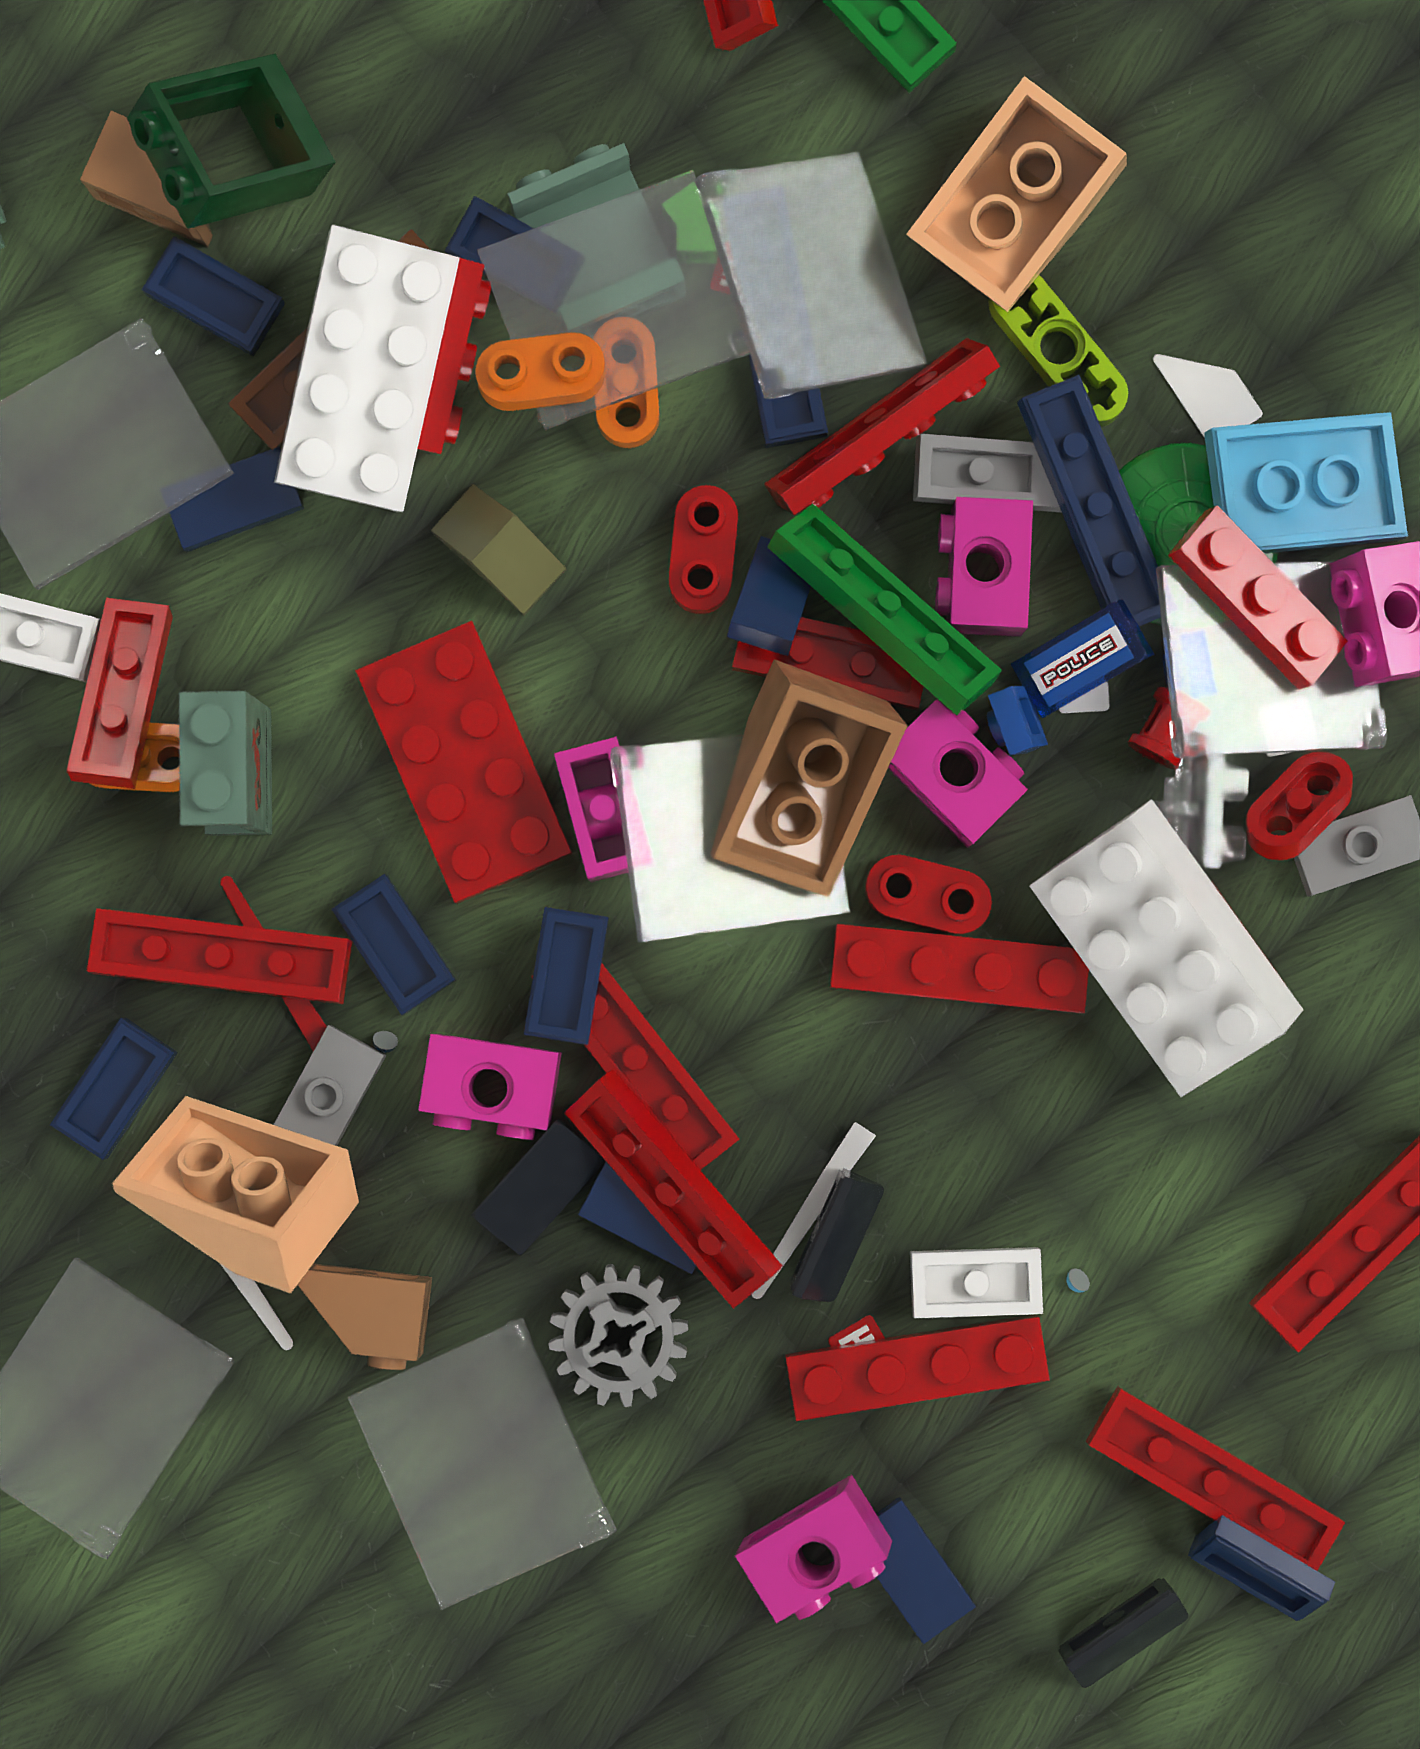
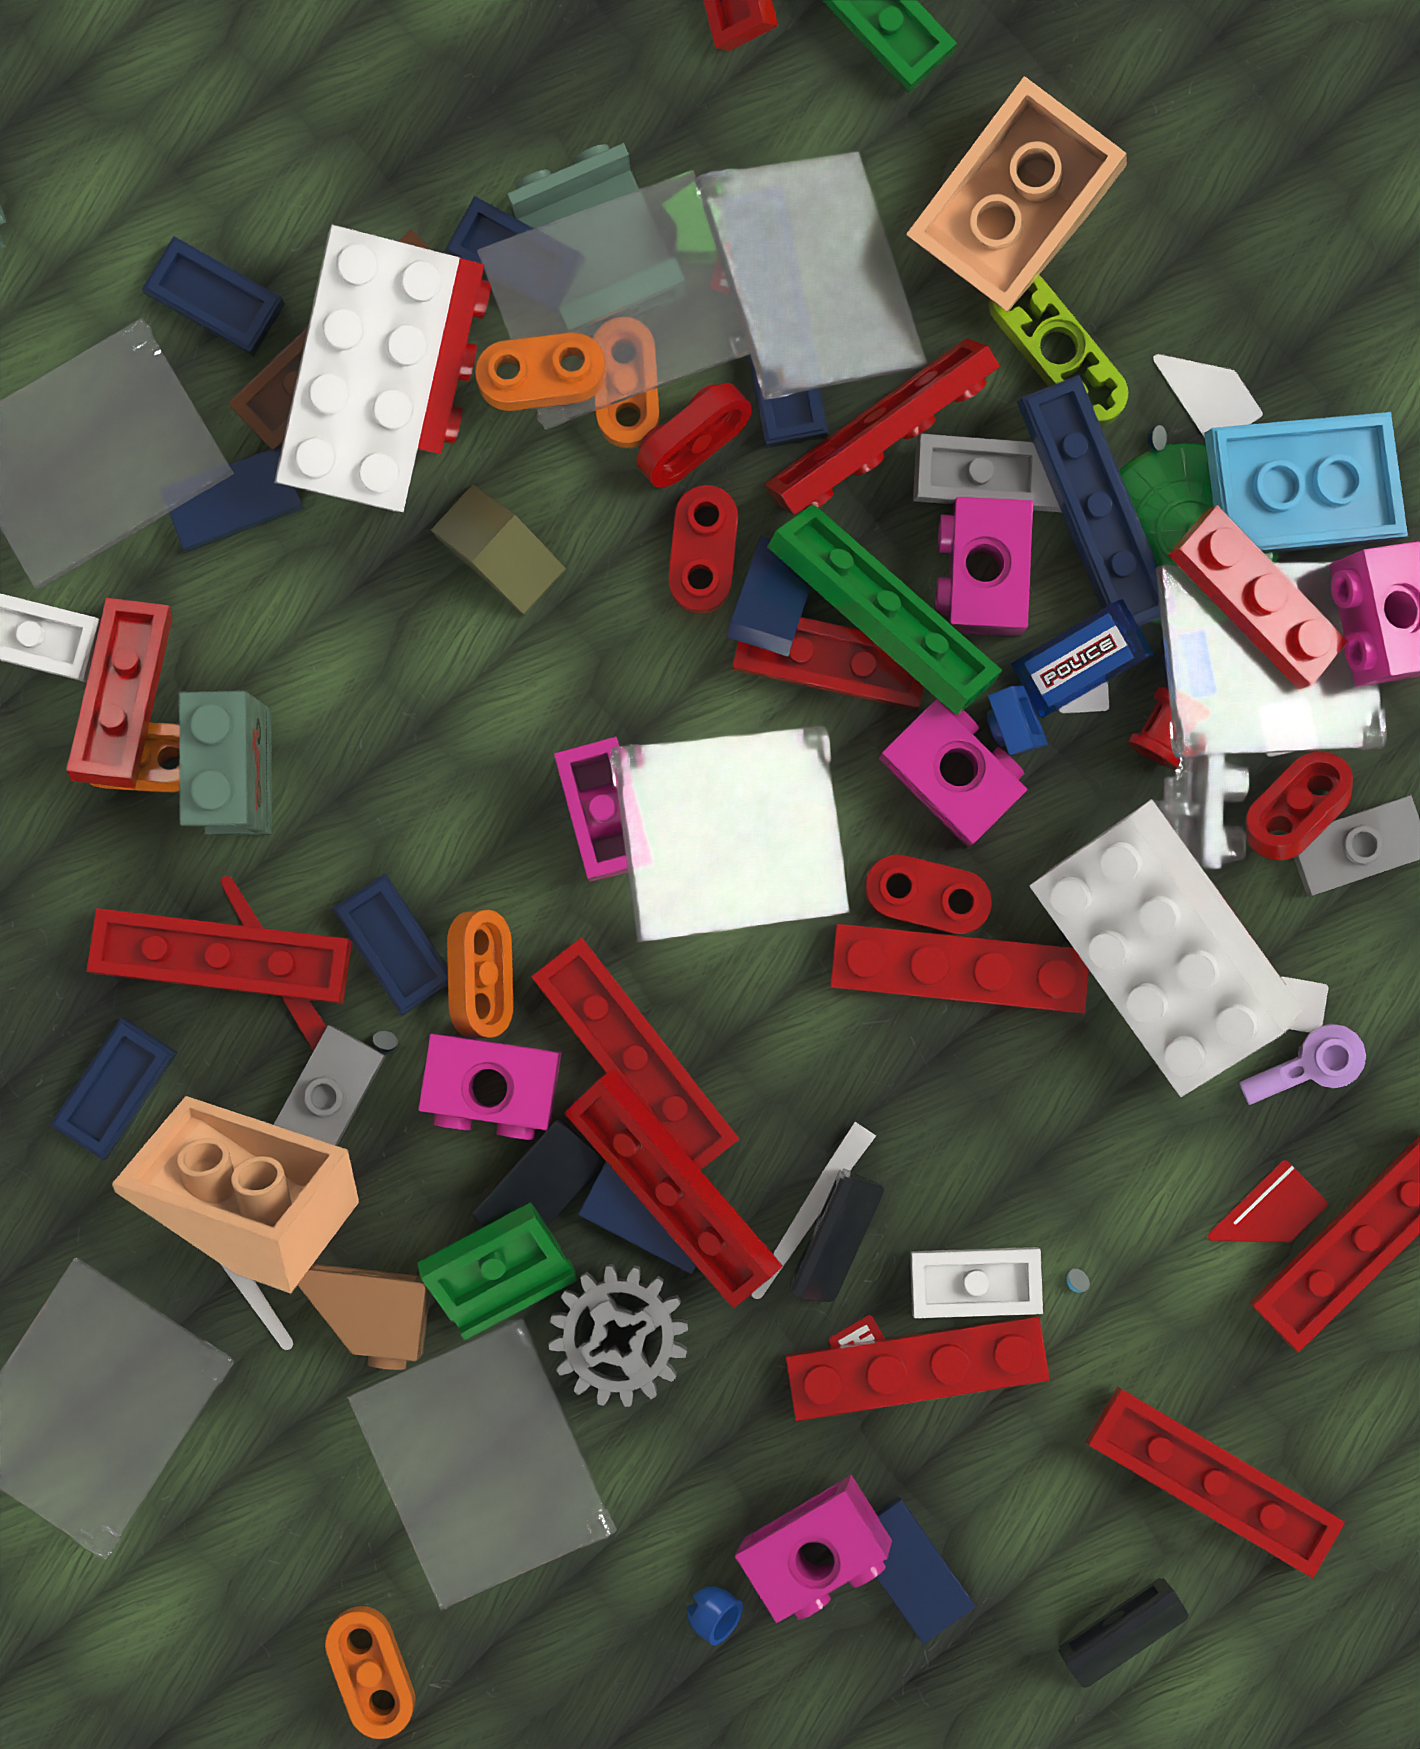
medium nougat slope [80,111,213,247] -> none
dark green window [127,53,336,229] -> none
red plate [355,621,573,904] -> none
dark blue tile [524,907,609,1045] -> none
medium nougat slope [711,659,907,897] -> none
dark blue tile [1188,1515,1335,1621] -> none
none -> orange plate [325,1606,415,1739]
none -> green plate [417,1202,577,1340]
none -> orange plate [447,910,513,1038]
none -> red plate [636,383,752,488]
none -> blue hinge [686,1586,743,1646]
none -> light grey piece [1147,425,1167,451]
none -> red sticker [1208,1160,1328,1242]
none -> lavender plate [1239,1024,1366,1105]
none -> white sticker [1281,977,1328,1033]

